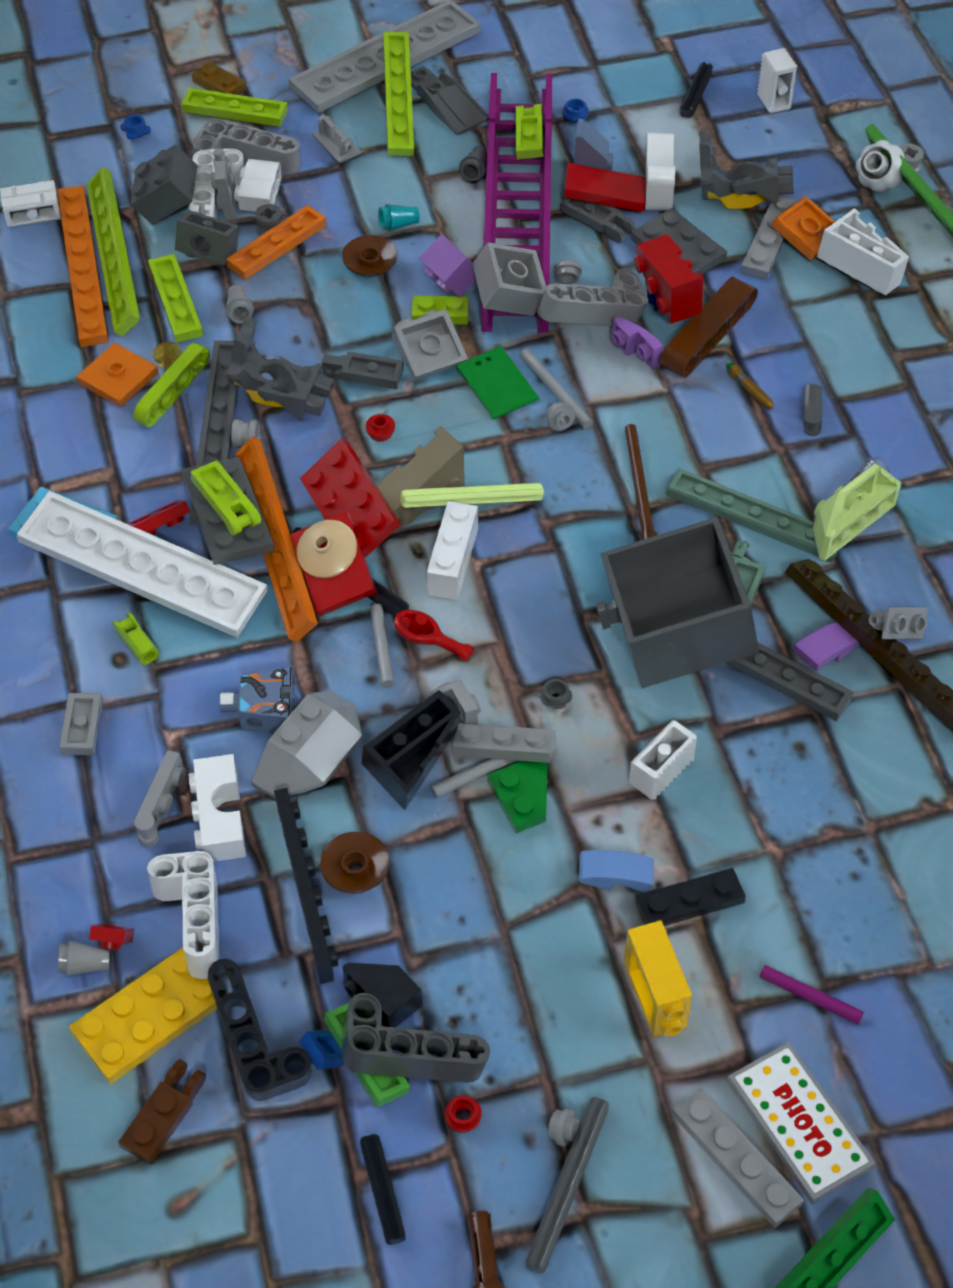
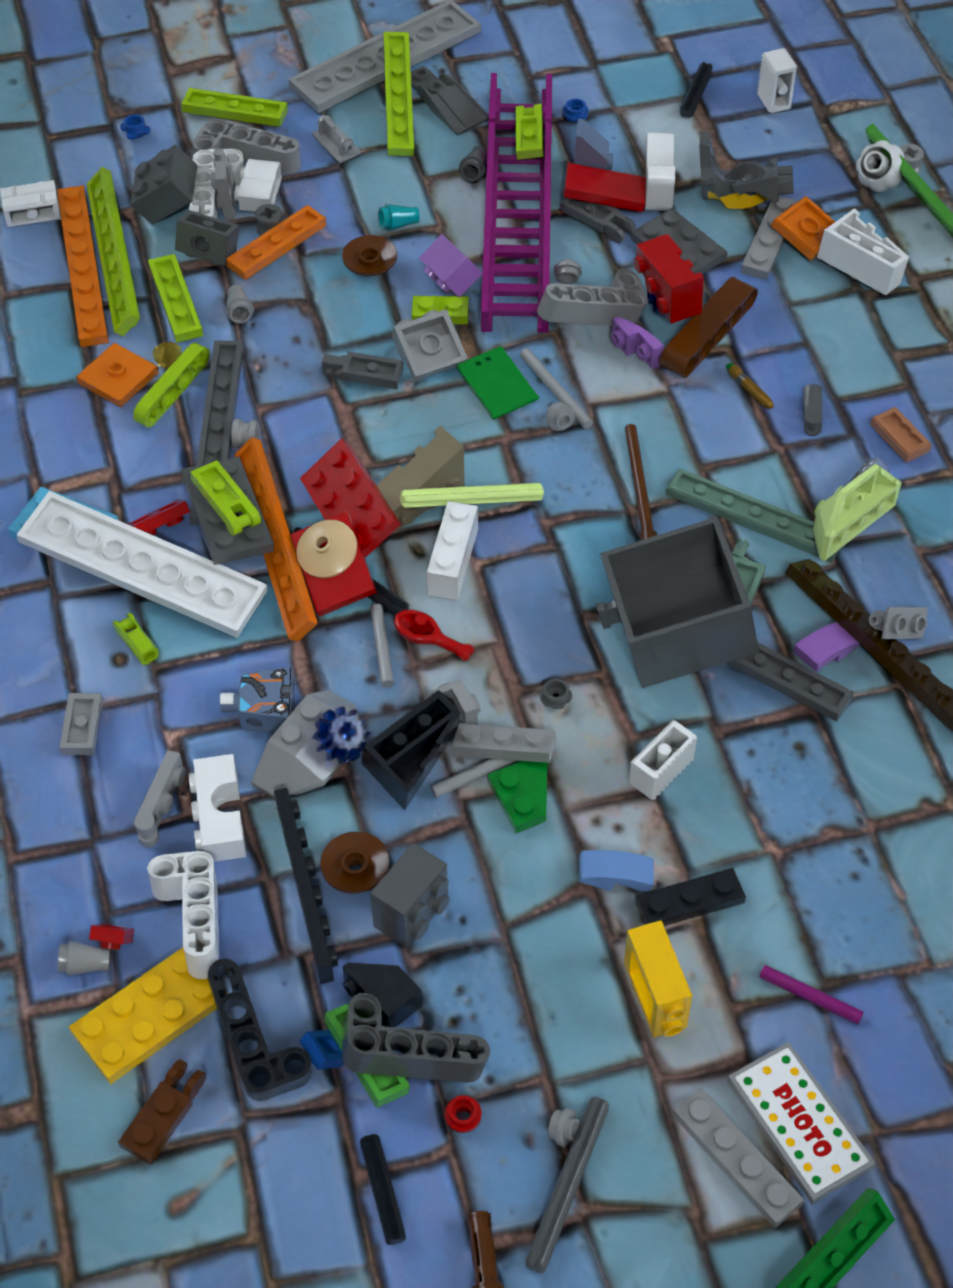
pearl gold plate [192,61,247,95] -> none
dark grey hips [226,317,334,420] -> none
red plate [366,414,395,442] -> none
light grey brick [472,242,546,316] -> none
none -> clear blue gear [312,706,371,764]
none -> dark grey brick [370,843,450,948]
none -> nougat plate [870,407,932,463]

